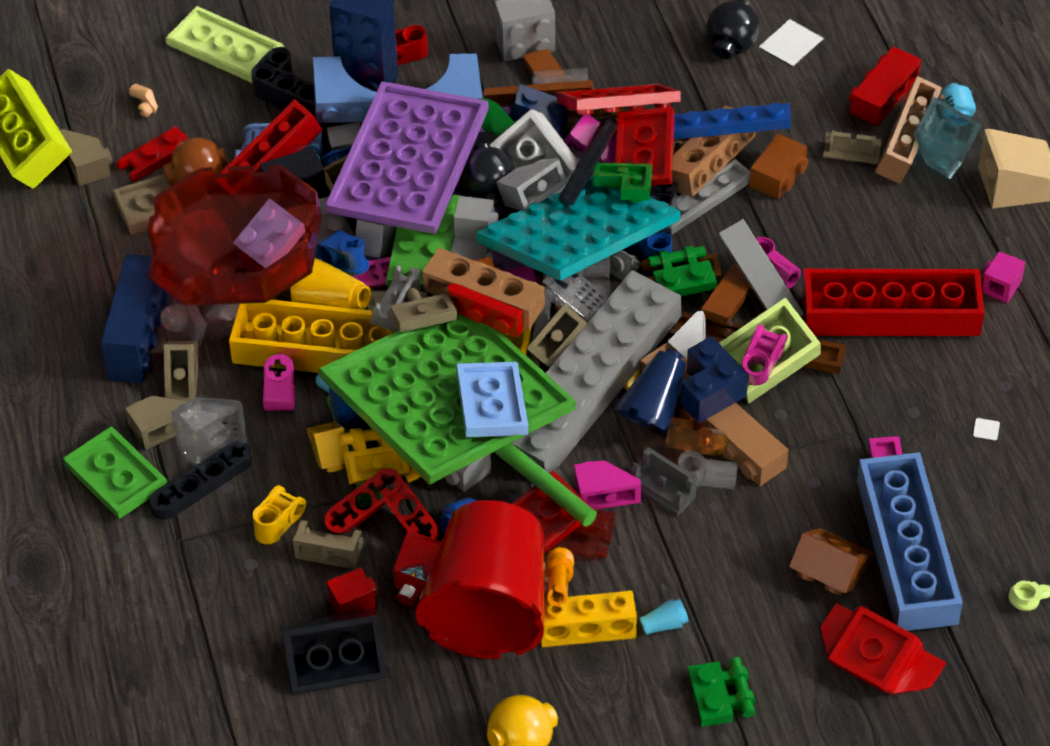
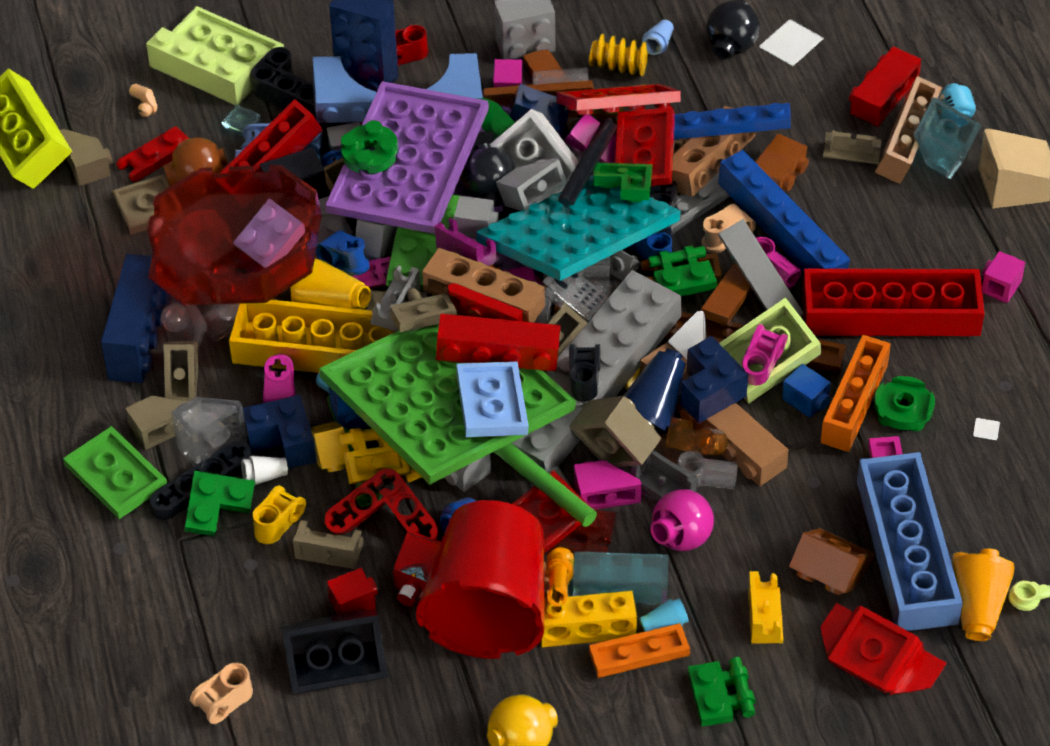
none -> yellowish green brick [146,27,253,106]
none -> green plate [184,471,255,536]
none -> light nougat piece [190,663,253,724]
none -> clear light blue tile [222,105,261,137]
none -> dark blue brick [241,395,317,469]
none -> white cone [241,456,288,485]
none -> green plate [341,120,399,174]
none -> magenta hinge [434,218,499,266]
none -> red brick [436,314,561,372]
none -> dark pink brick [494,59,522,88]
none -> black piece [569,344,601,402]
none -> dark tan brick [569,396,661,467]
none -> clear light blue brick [573,552,668,605]
none -> yellow piece [589,34,648,77]
none -> orange plate [589,623,690,678]
none -> light blue cone [642,20,674,55]
none -> dark pink brick [650,489,714,551]
none -> light nougat piece [702,204,756,253]
none -> blue brick [718,150,850,272]
none -> yellow hinge [748,571,783,644]
none -> blue brick [782,364,831,418]
none -> orange brick [821,335,891,452]
none -> green plate [874,376,935,431]
none -> light orange cone [951,549,1014,641]

